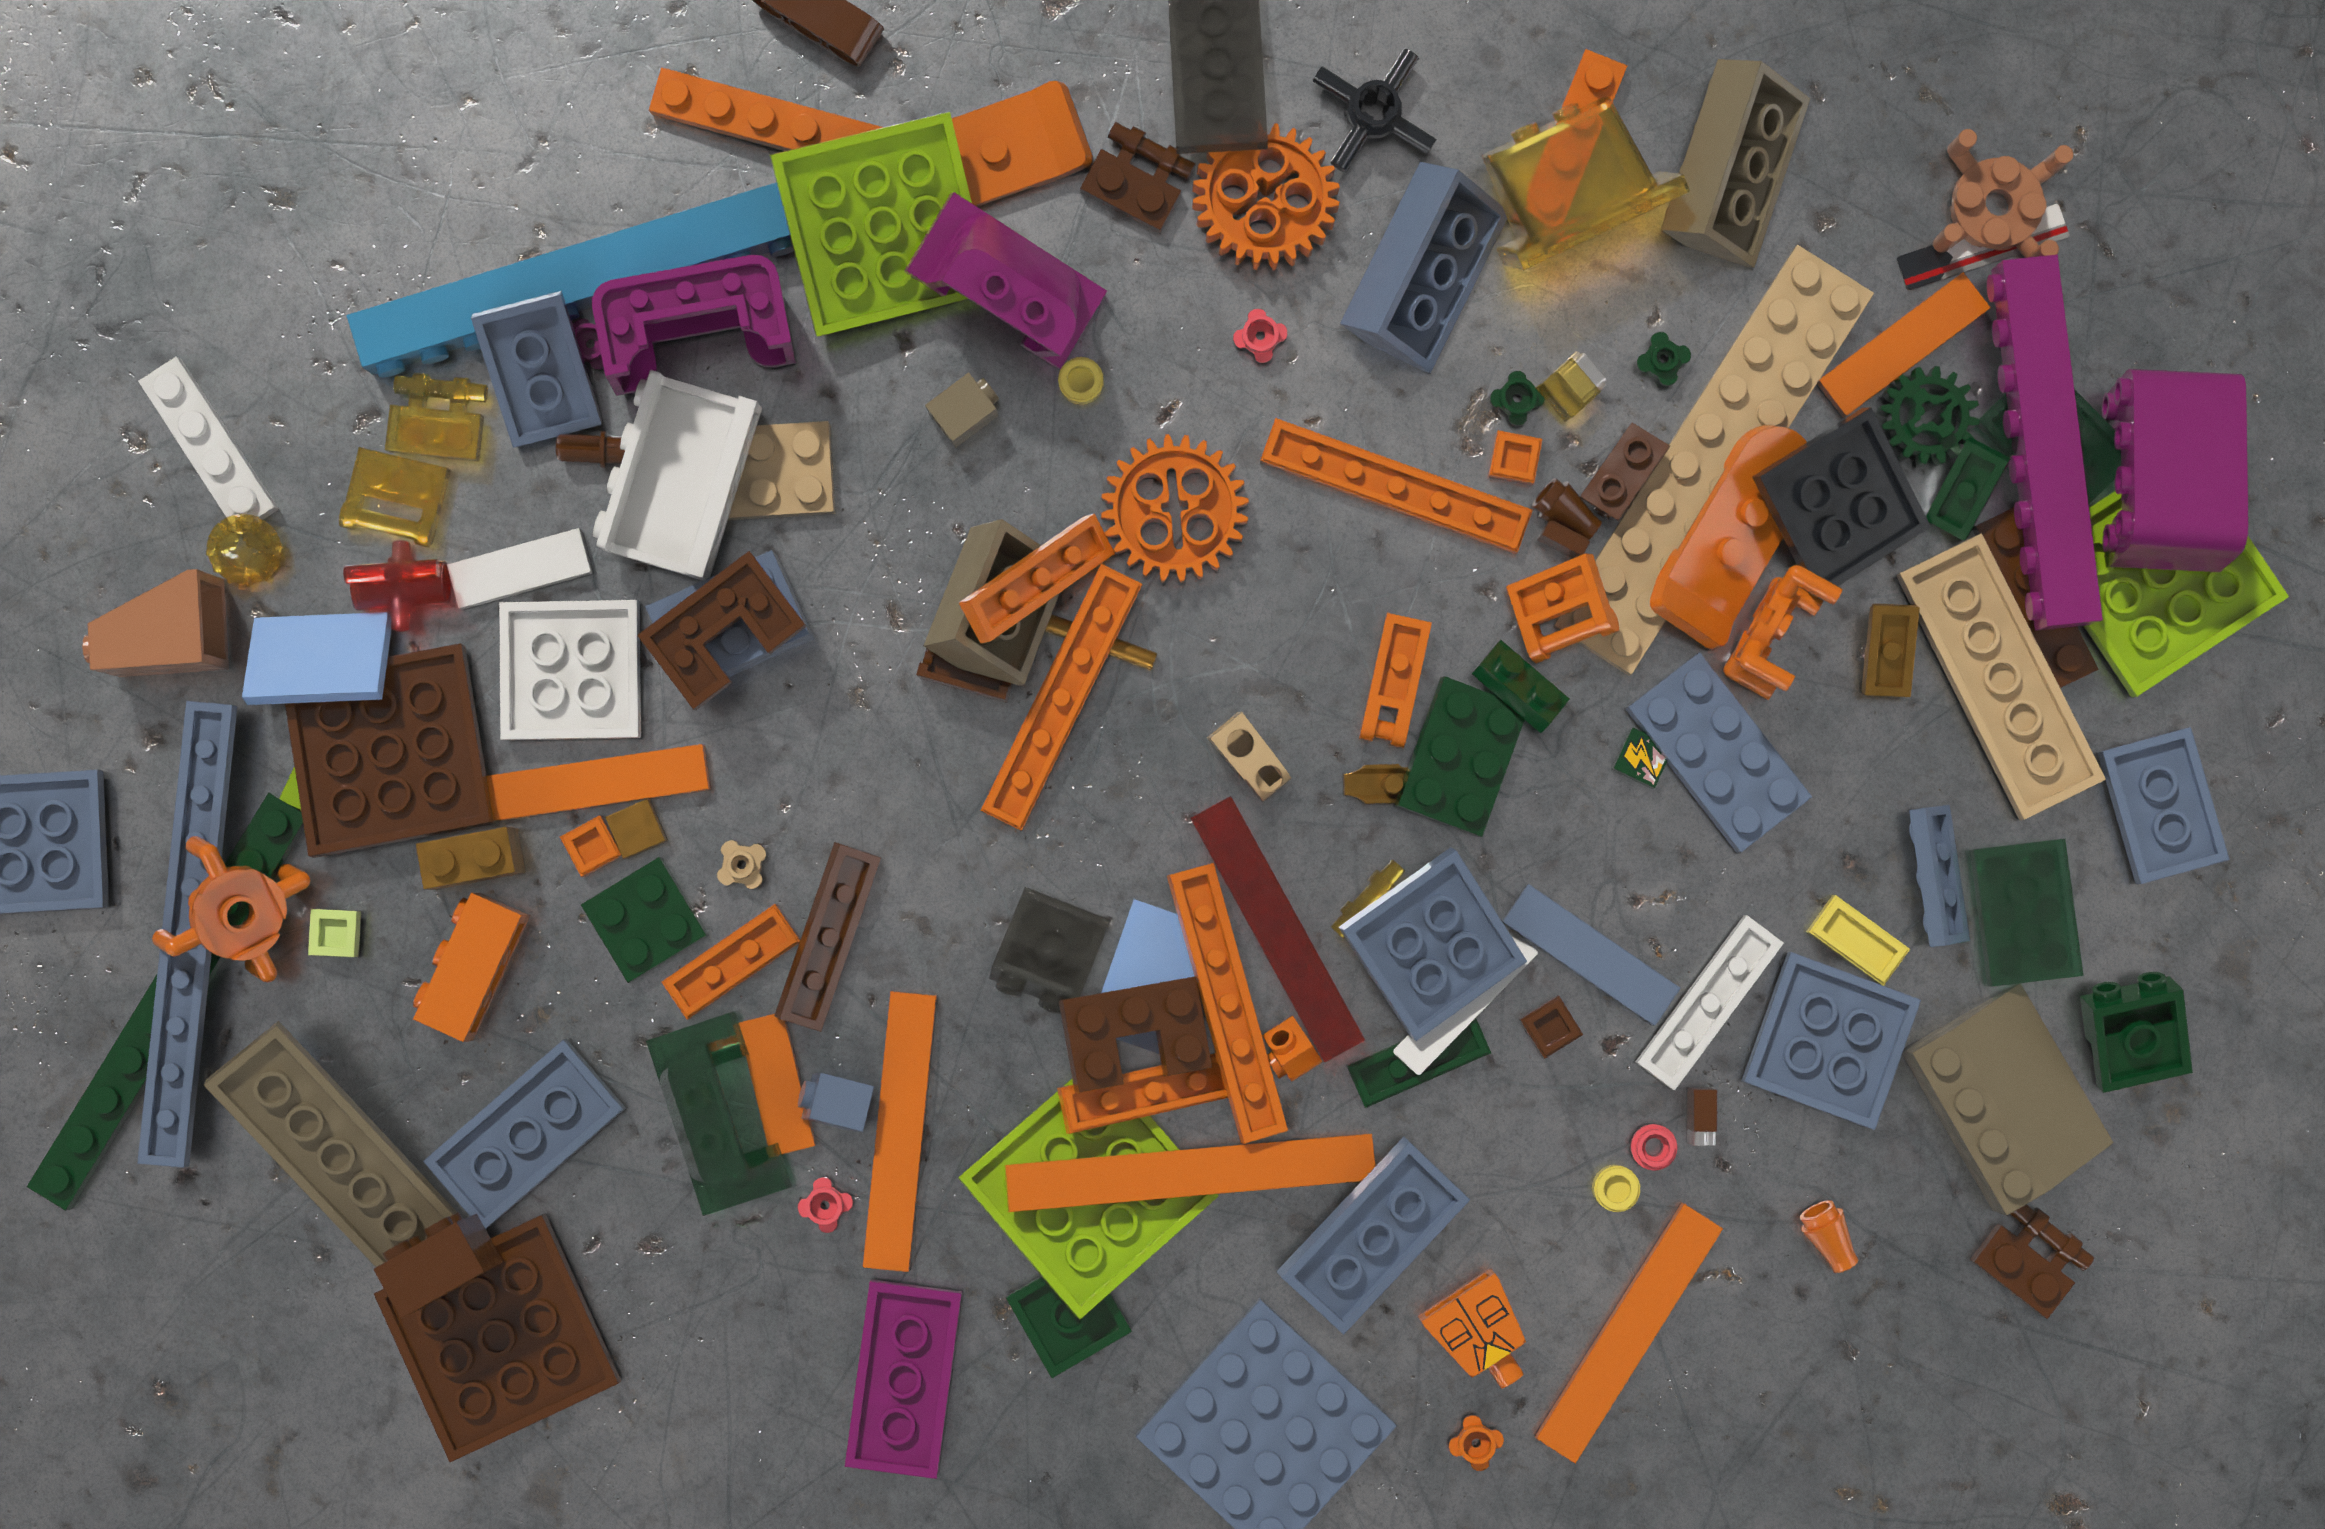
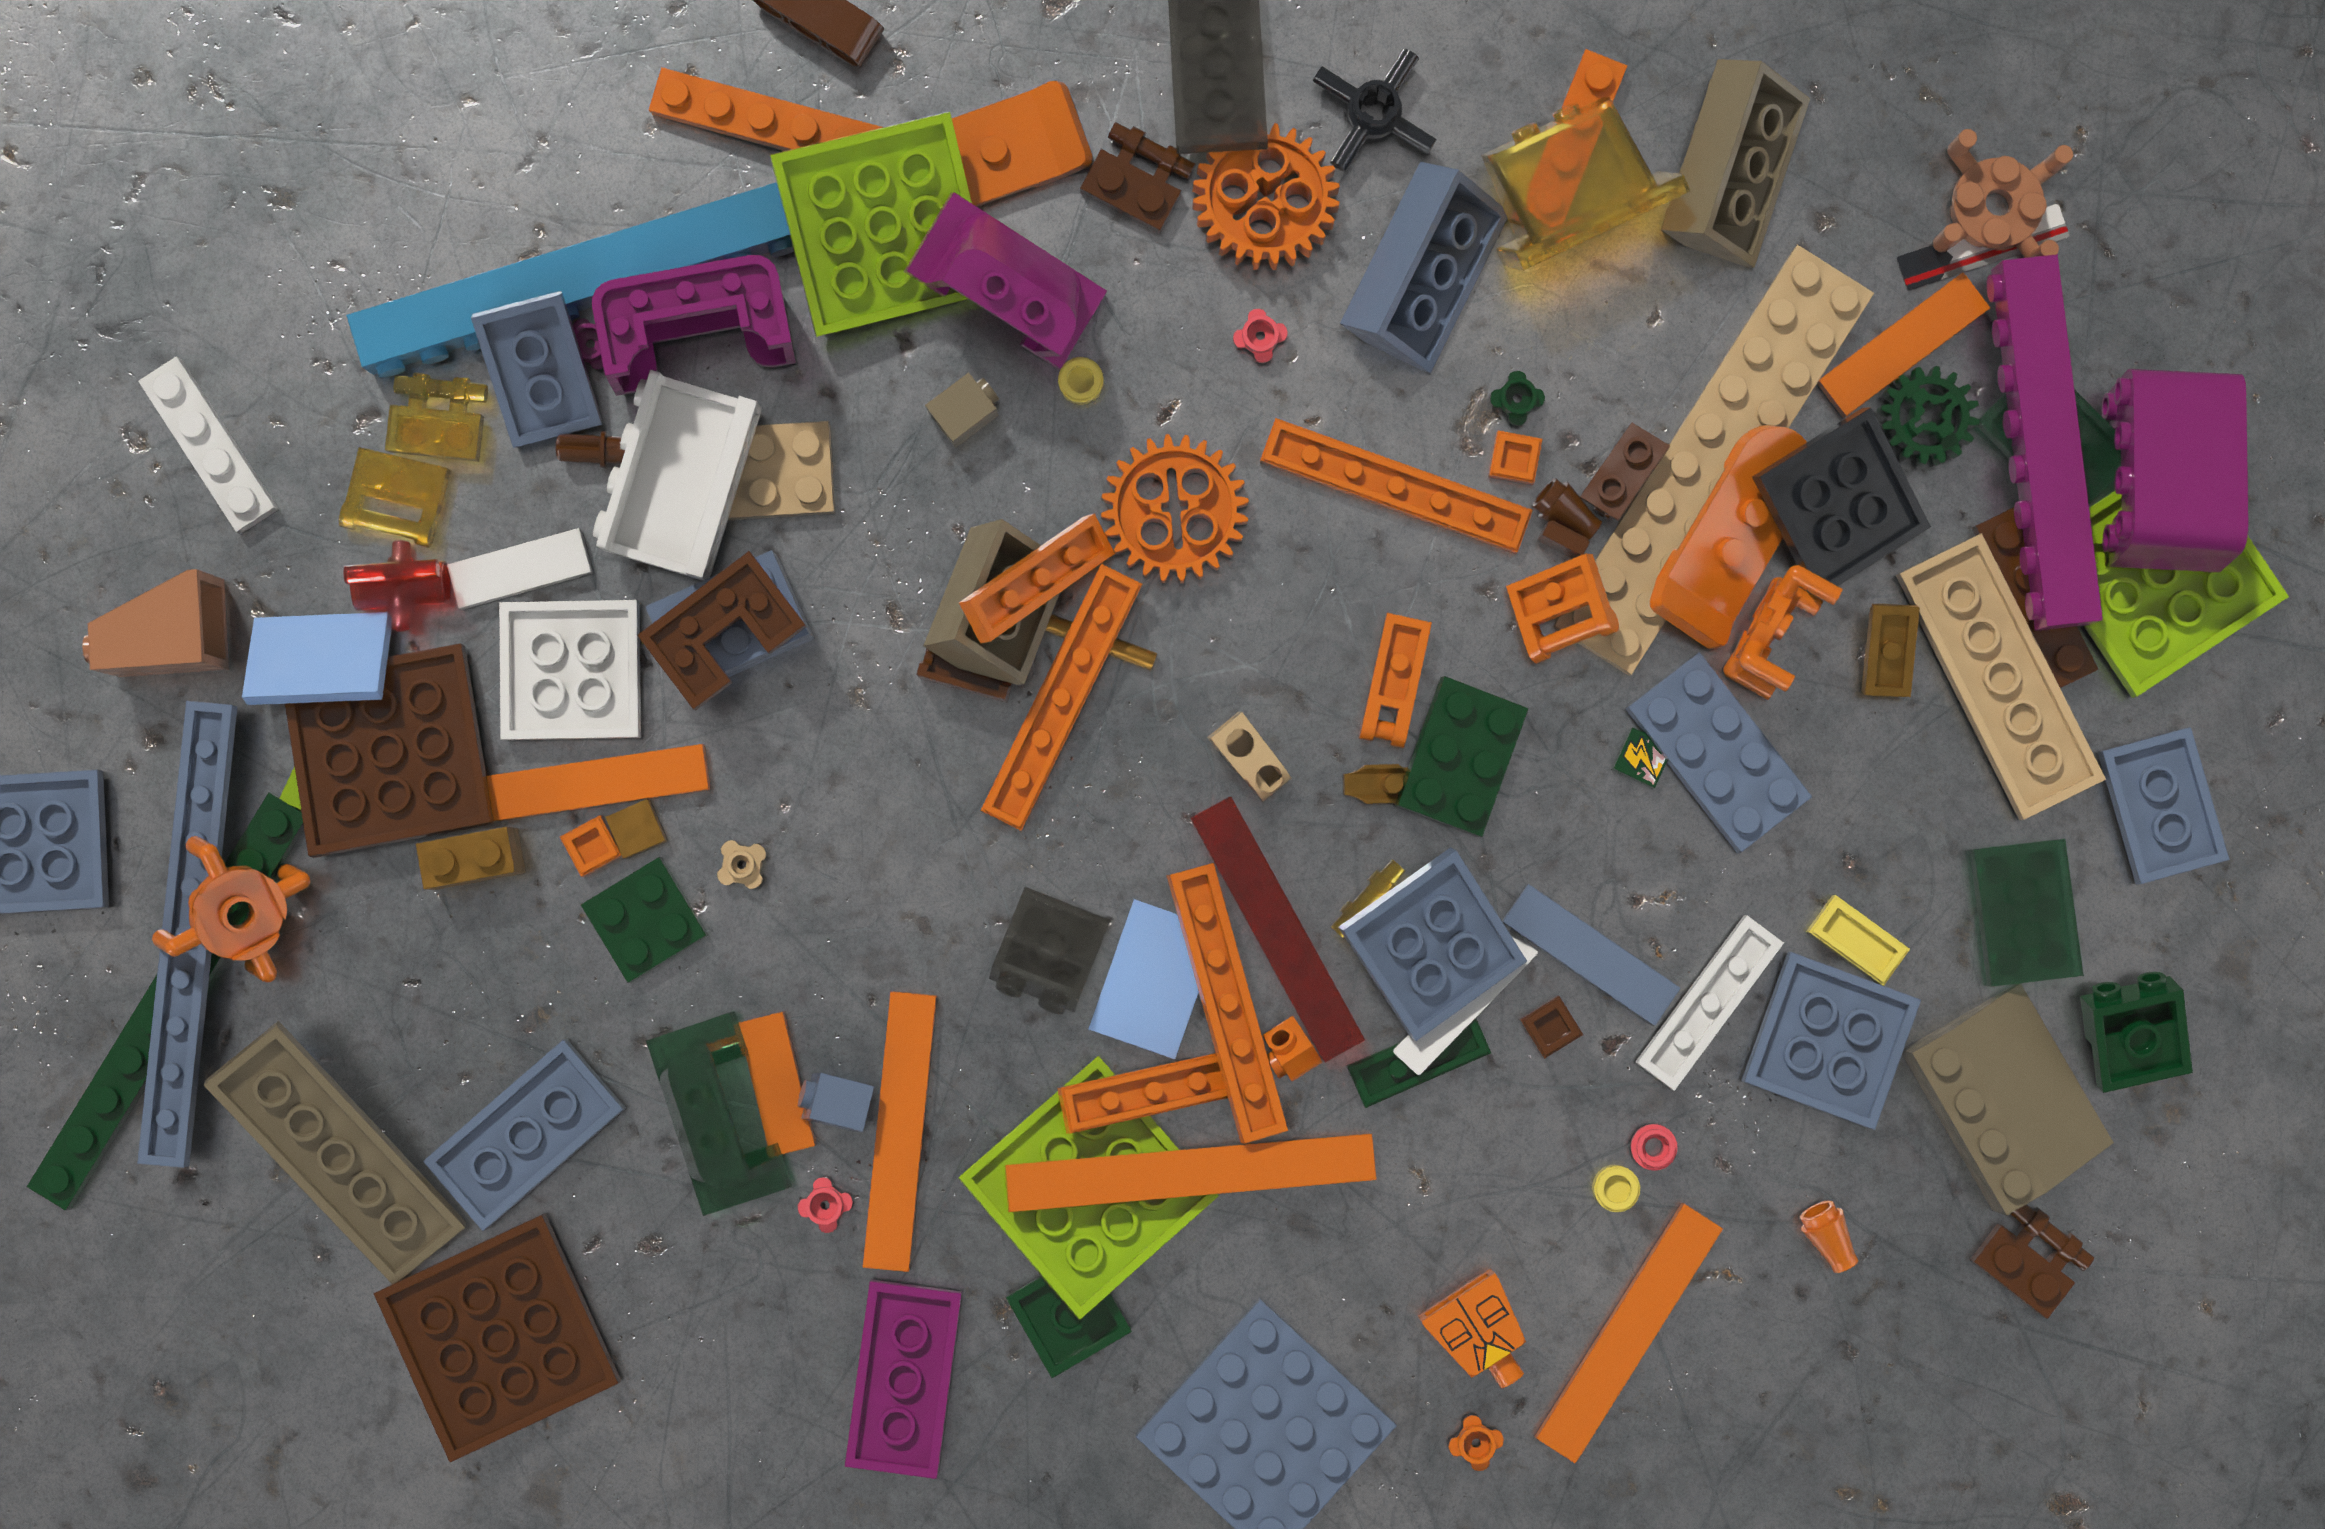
clear yellow gear [206,514,282,587] -> none
yellowish green plate [308,909,361,957] -> none
reddish brown brick [373,1212,503,1319] -> none
orange brick [413,892,530,1042] -> none
orange tile [662,904,801,1020] -> none
reddish brown plate [774,842,881,1032] -> none
reddish brown plate [1059,976,1212,1093] -> none
sand blue plate [1276,1137,1470,1335] -> none
dark green plate [1472,640,1570,733] -> none
clear yellow piece [1535,352,1607,422] -> none
dark green plate [1637,332,1691,386] -> none
reddish brown piece [1687,1087,1717,1146] -> none
sand blue plate [1909,805,1970,947] -> none
dark green plate [1926,437,2011,541] -> none

